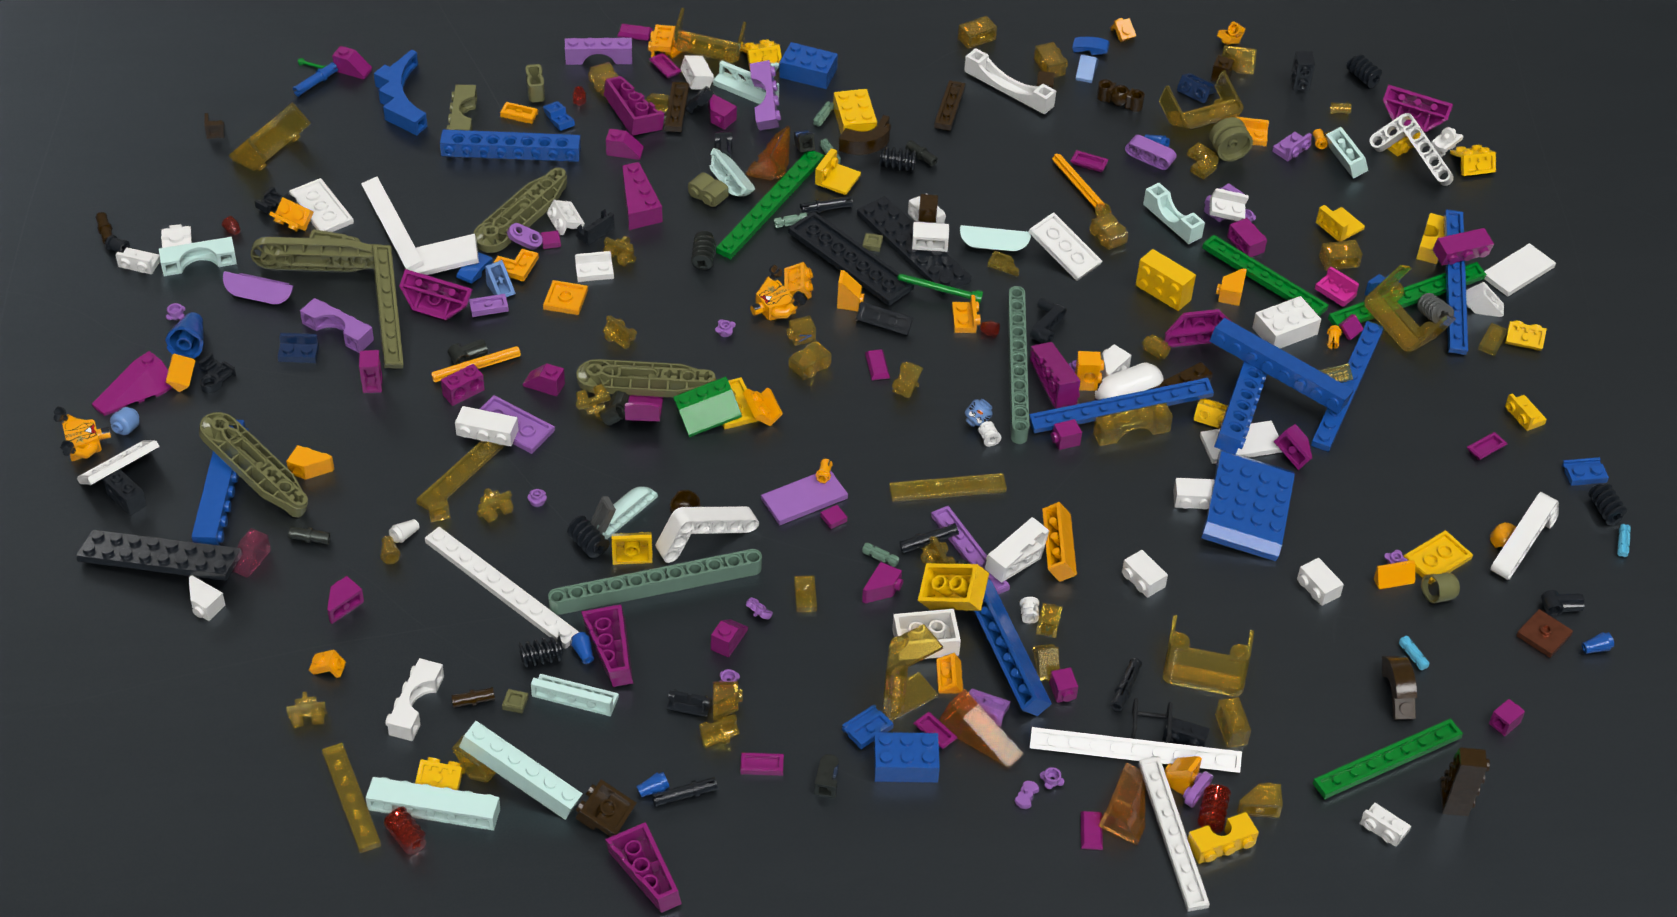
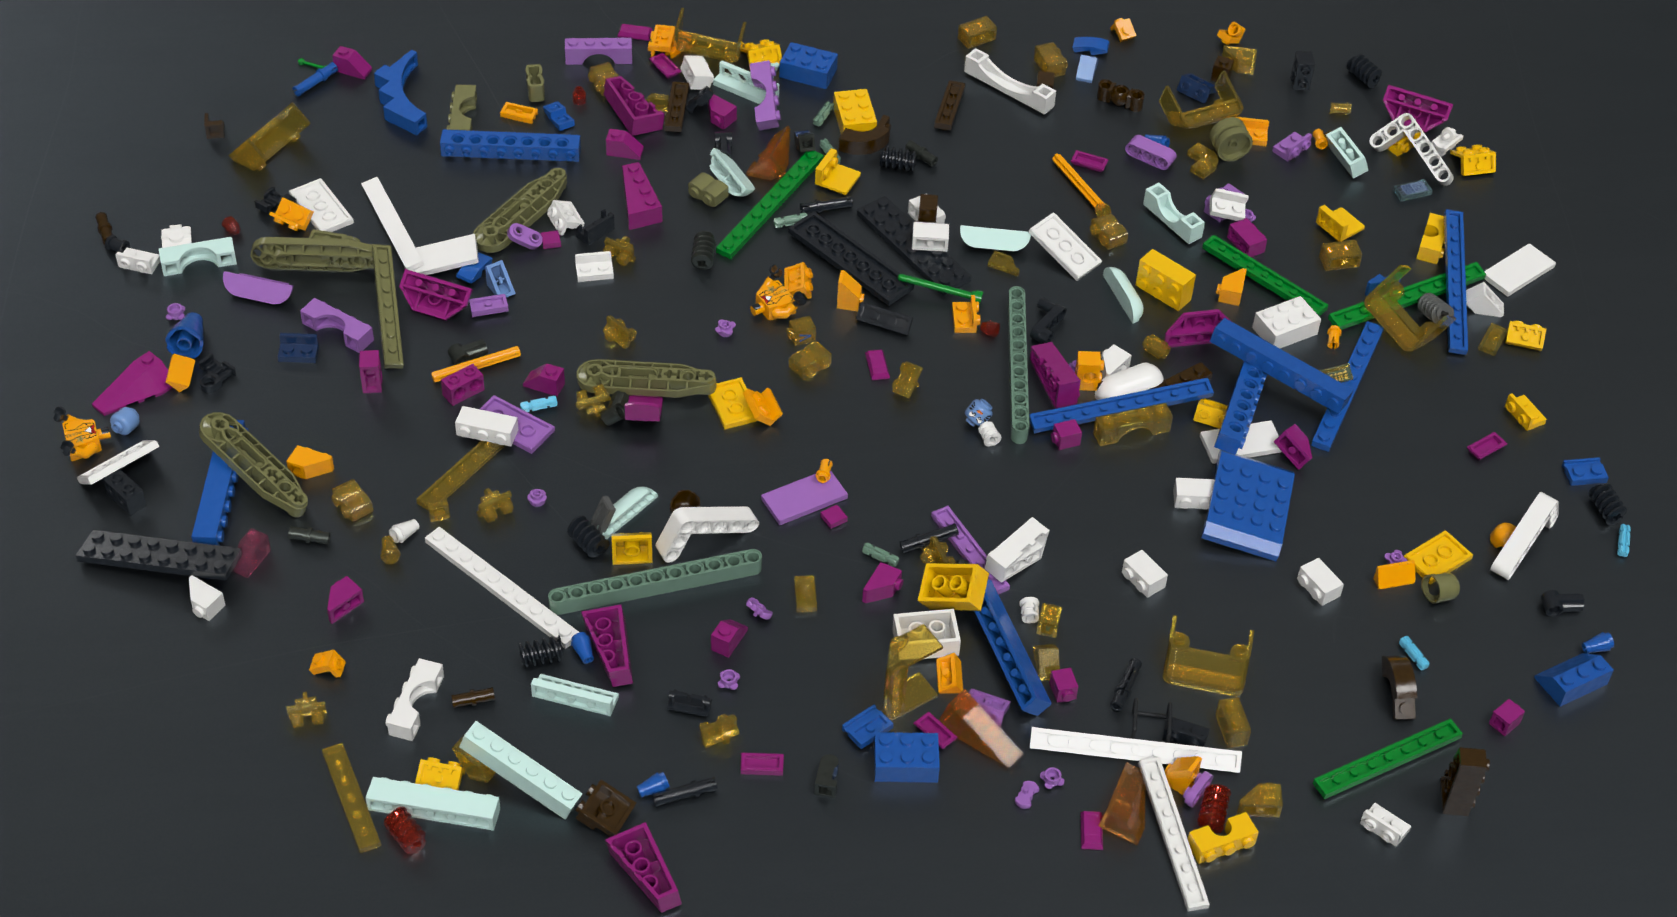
light orange plate [493,249,539,282] -> none
olive tile [502,689,529,714] -> none
light orange tile [543,280,588,315] -> none
slope [673,376,742,437] -> none
clear yellow slope [713,682,743,720] -> none
olive tile [863,233,883,252] -> none
clear yellow tile [889,473,1007,502] -> none
light orange brick [1042,502,1077,582] -> none
dark pink bracket [1315,267,1359,307] -> none
magenta tile [1339,314,1364,340] -> none
magenta brick [1433,228,1494,265] -> none
copper plate [1516,609,1573,658] -> none
none -> clear yellow brick [331,479,373,522]
none -> medium azure axle [520,395,557,412]
none -> light aqua brick [1103,267,1144,324]
none -> tile [1393,179,1433,201]
none -> blue slope [1534,653,1614,707]

